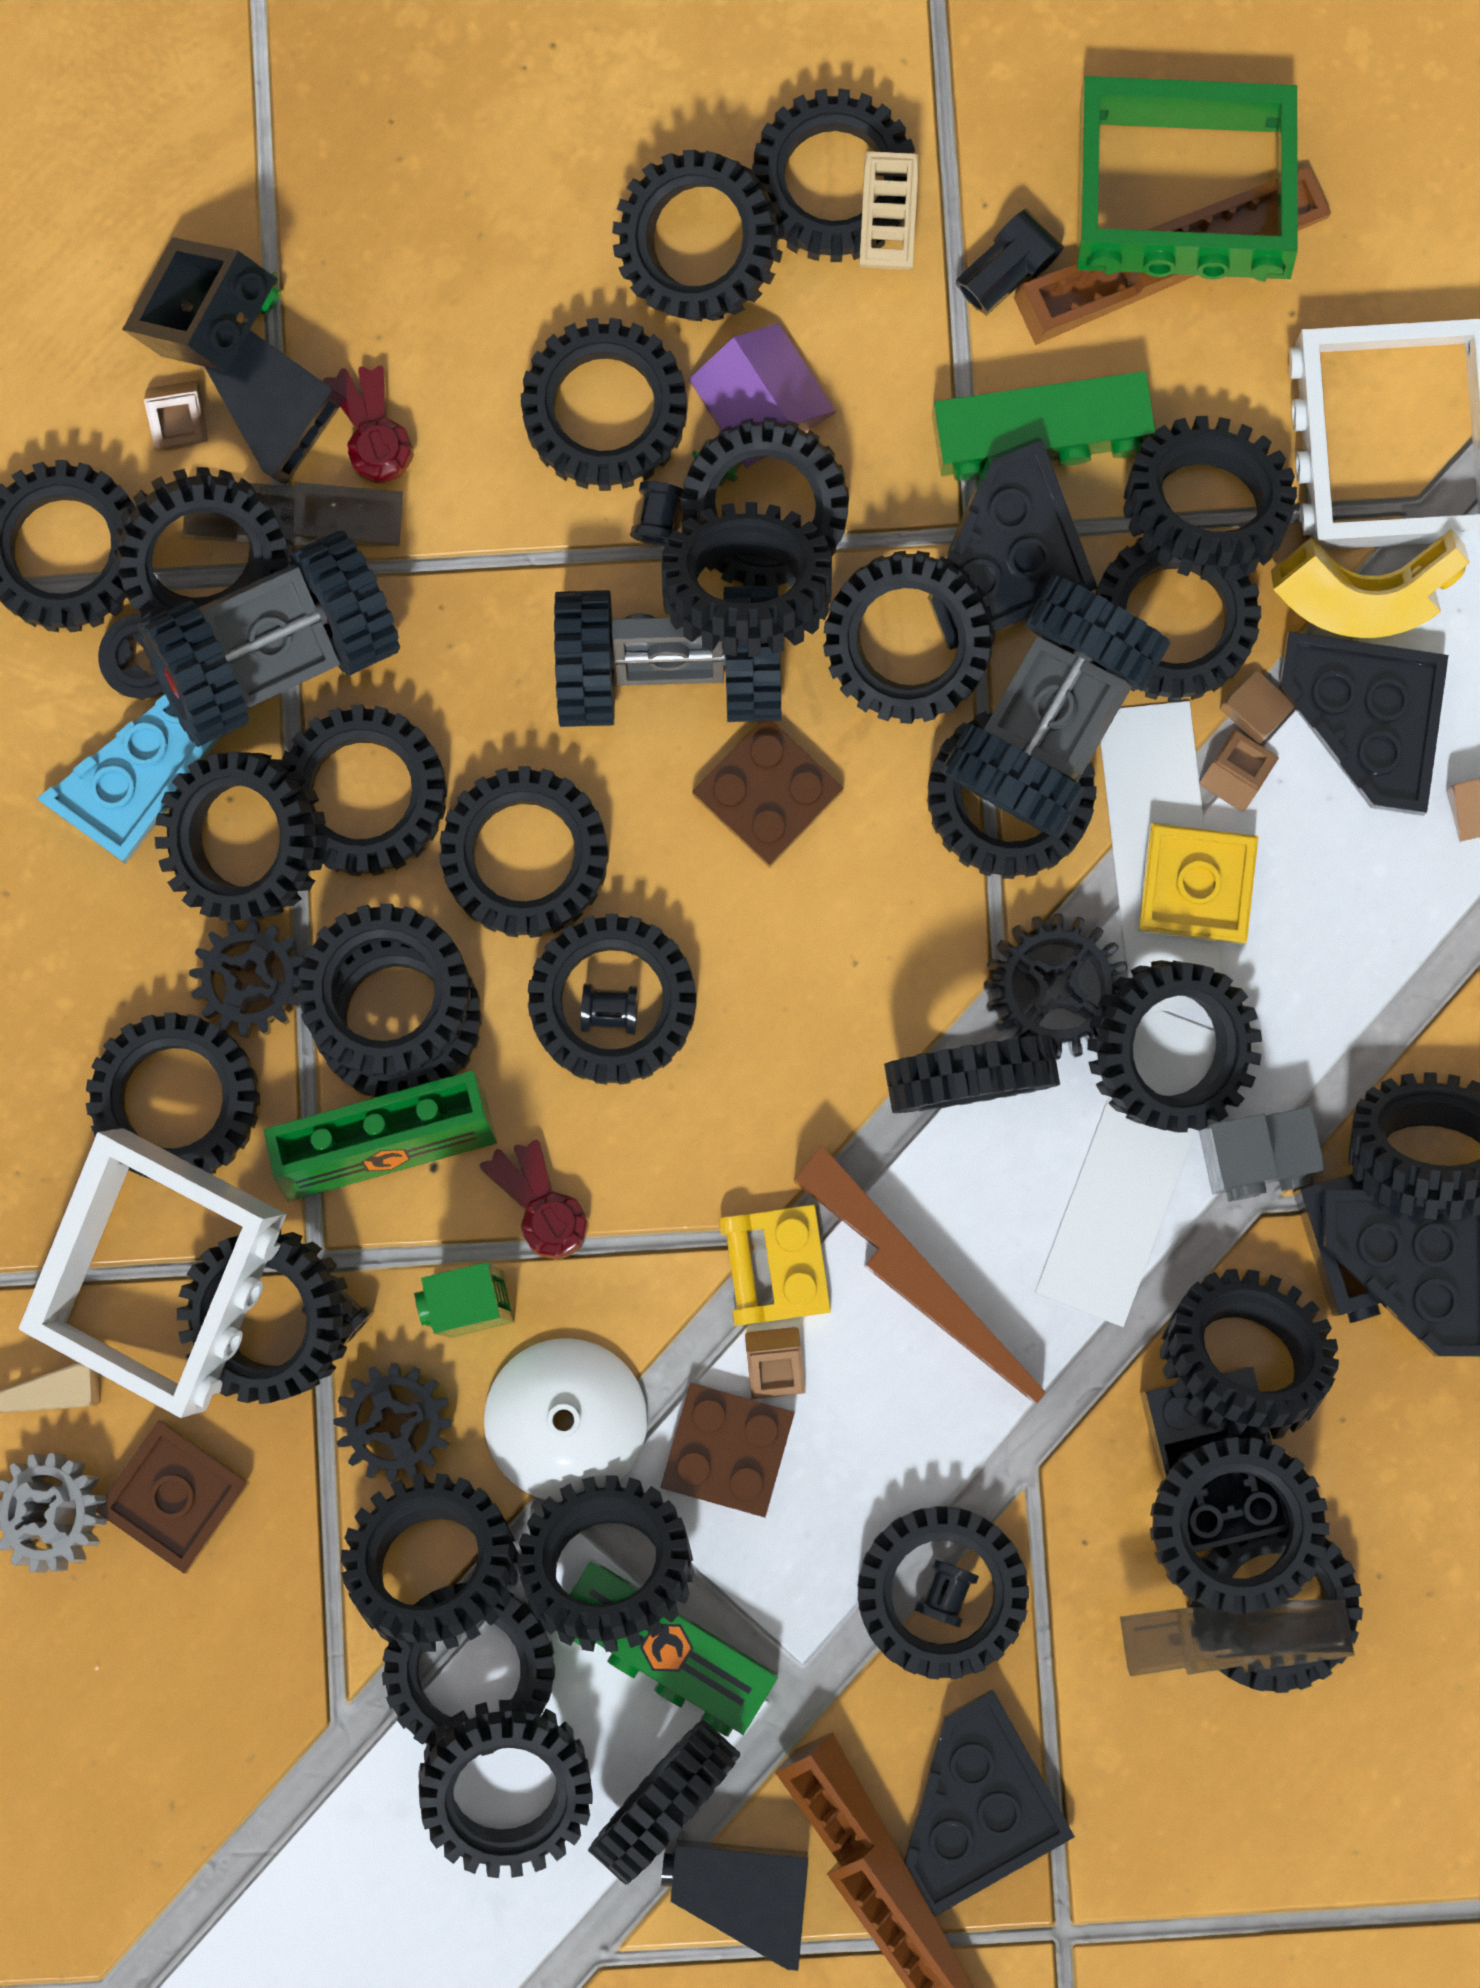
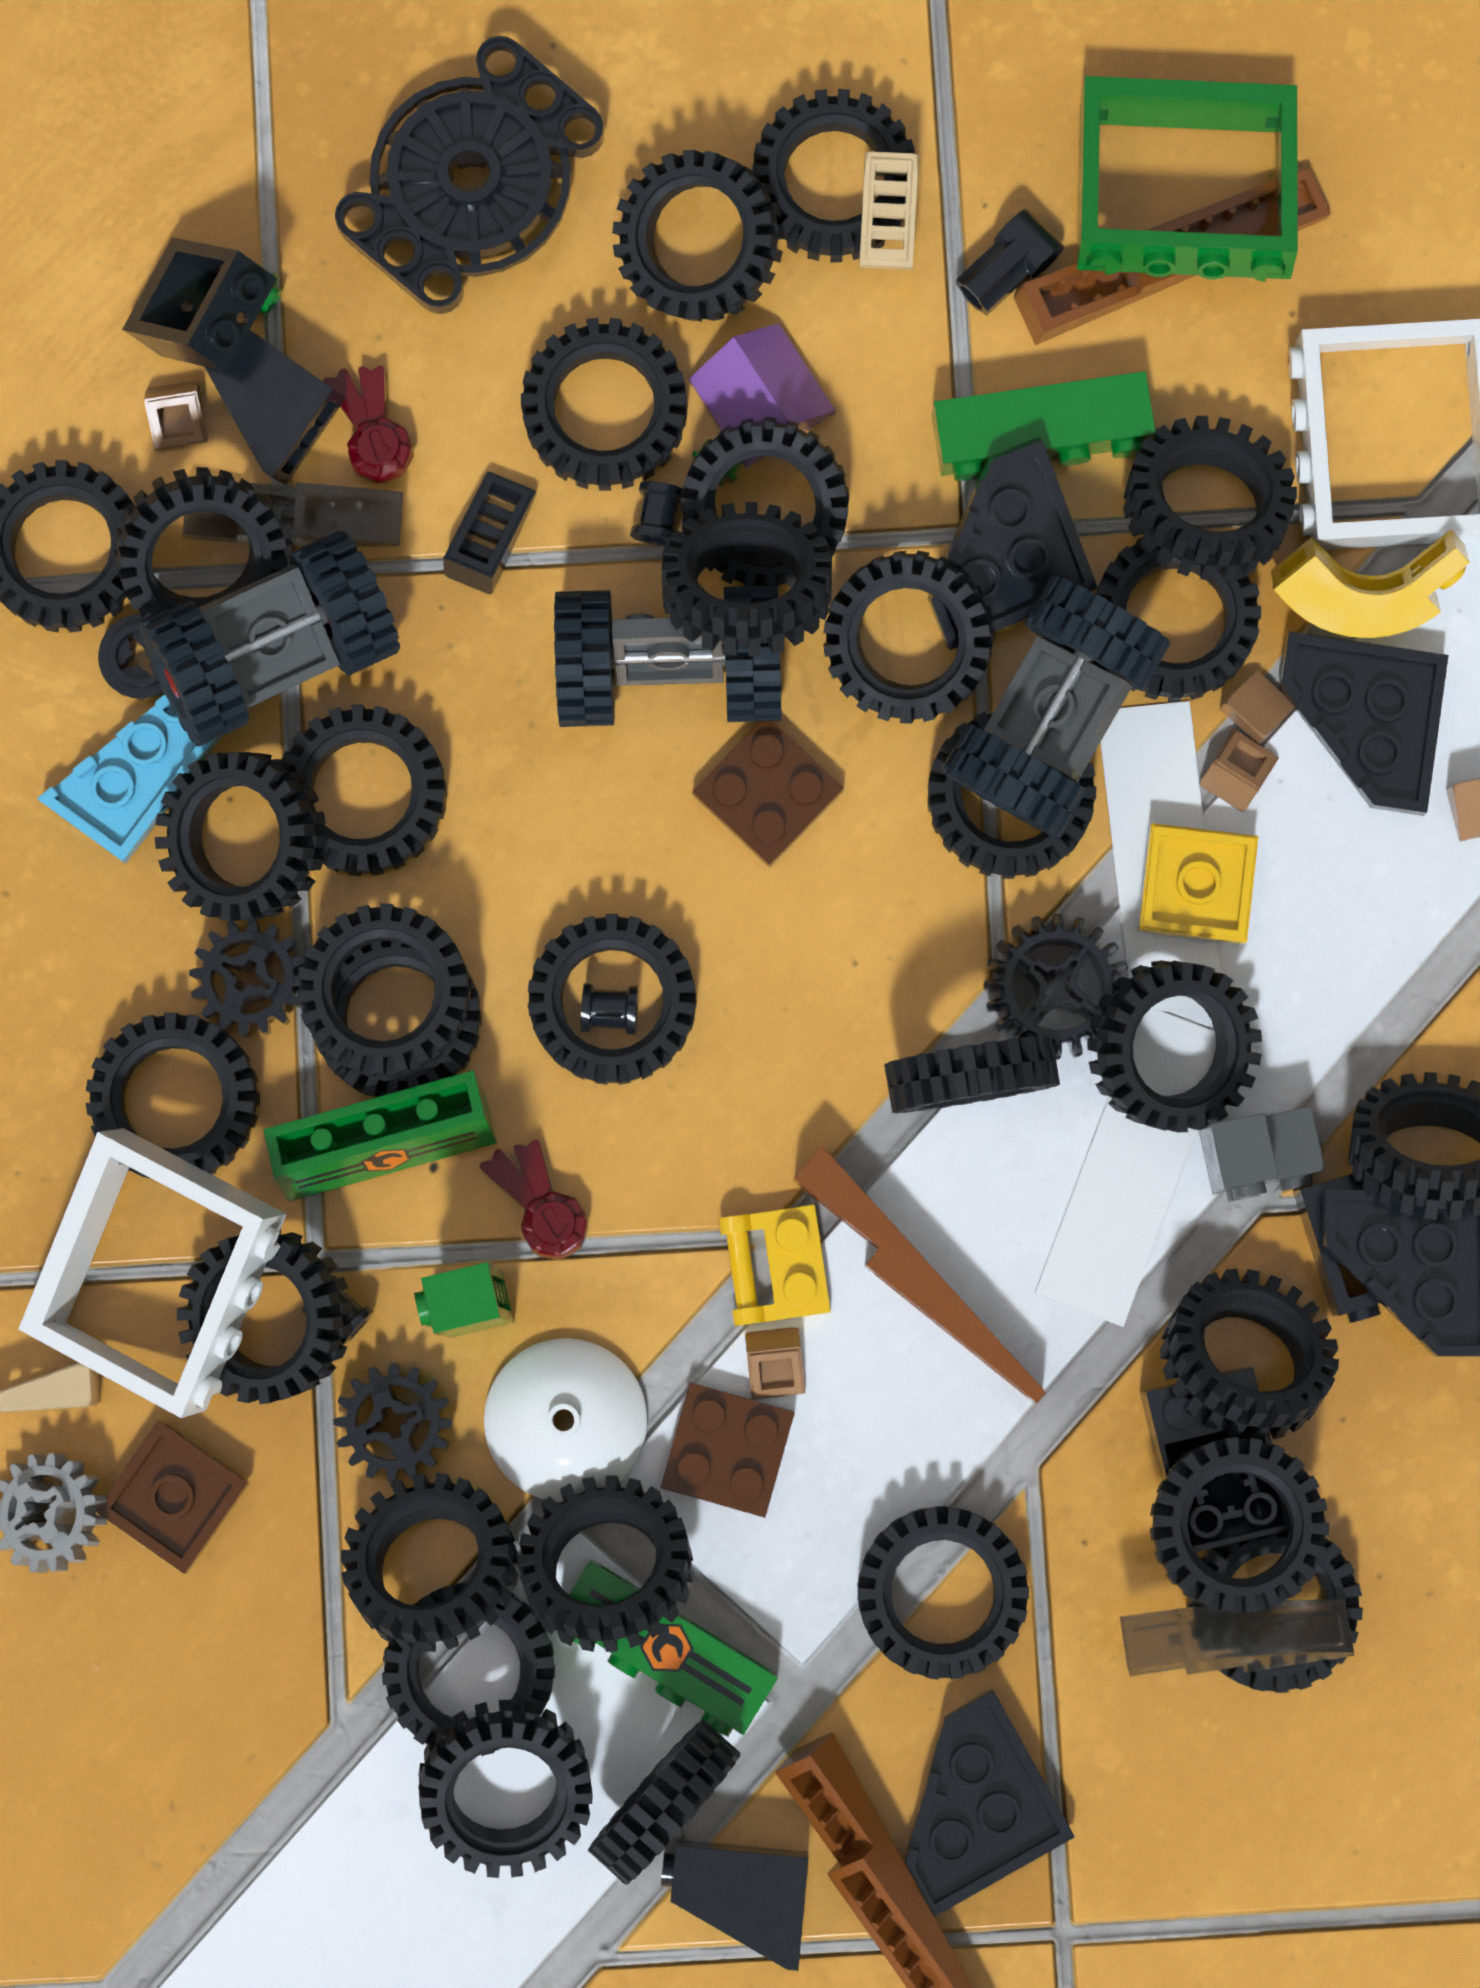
black tyre [439,766,609,938] -> none
black bush [915,1558,979,1628] -> none
none -> black piece [335,36,605,314]
none -> black slope [443,471,536,594]

